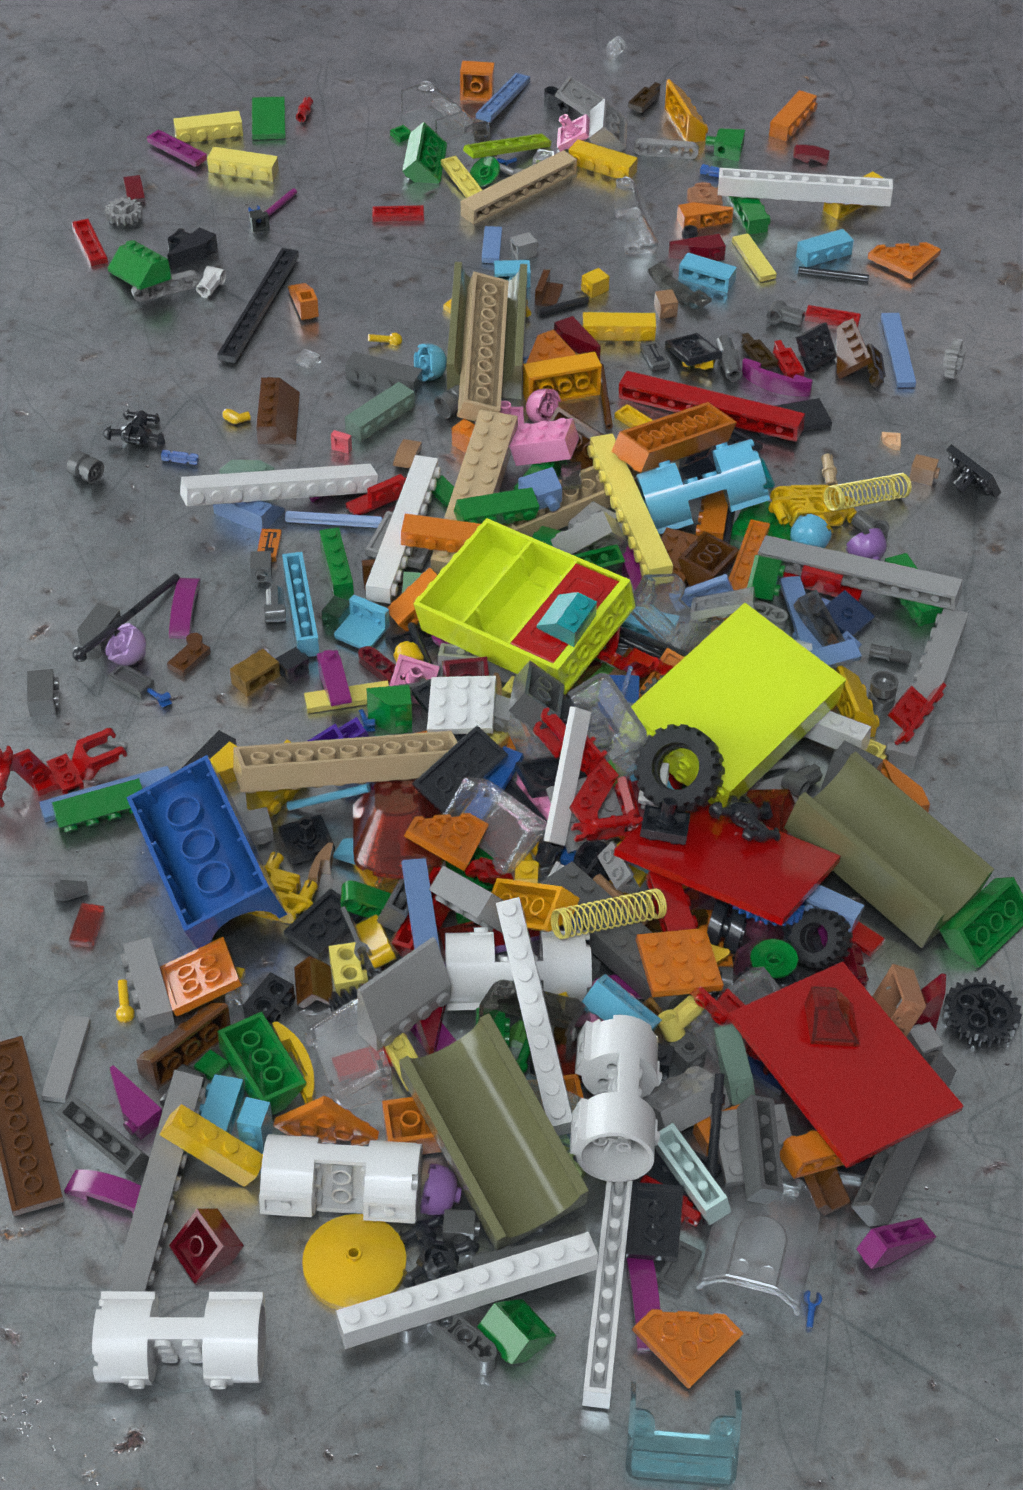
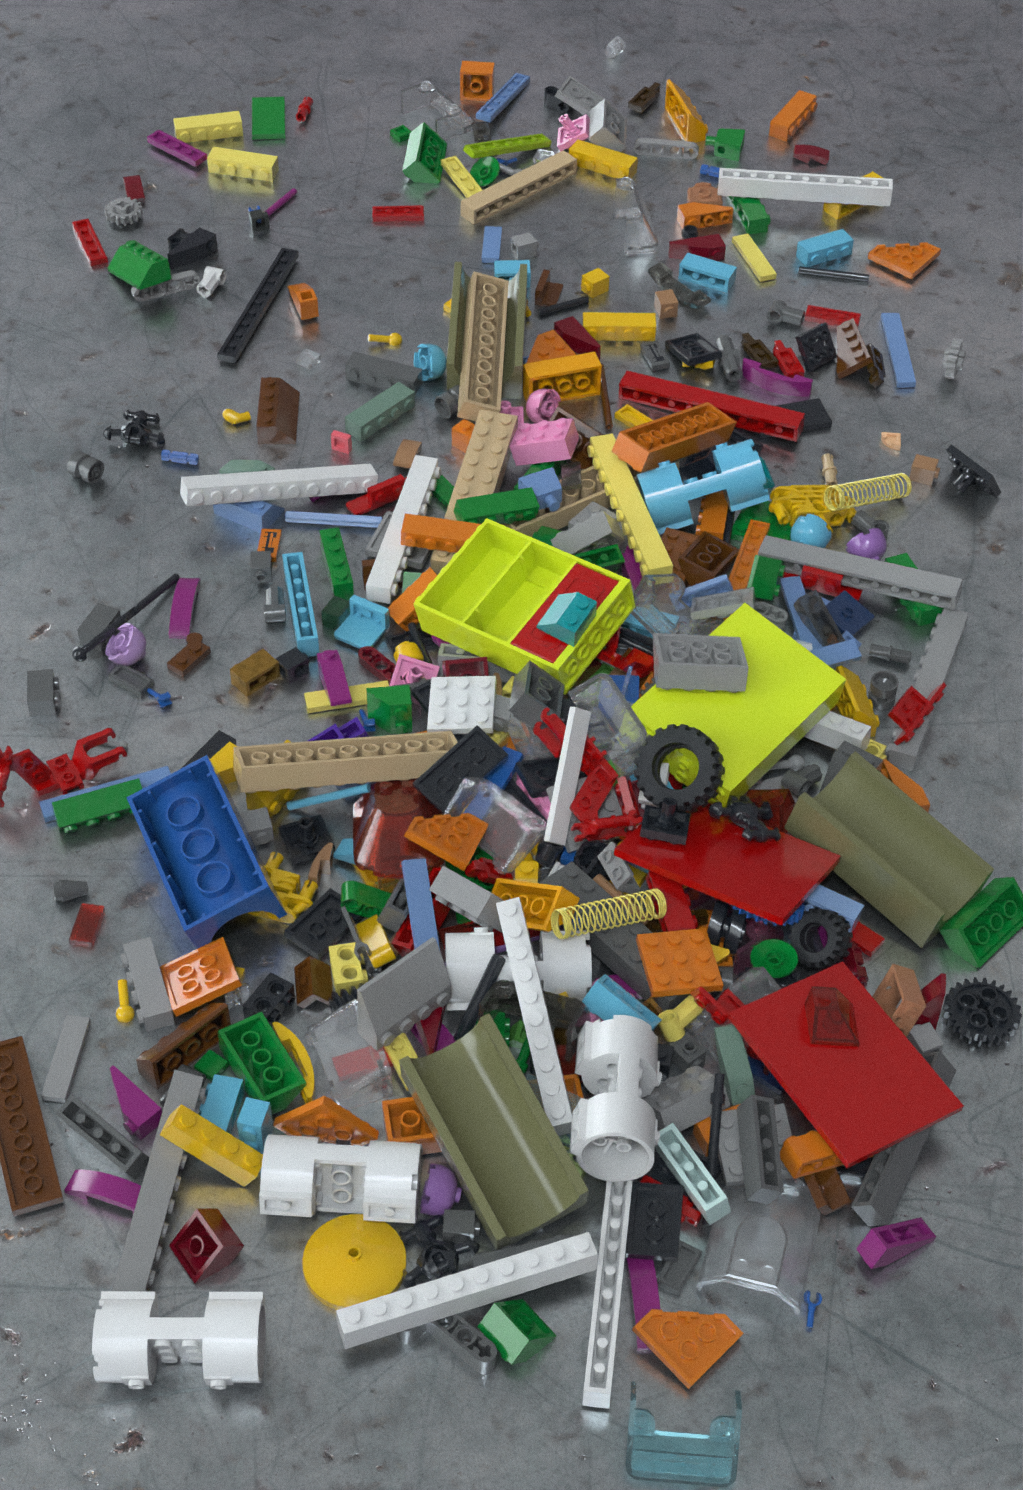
none -> black axle [453,954,505,1041]
none -> light grey slope [653,633,749,693]

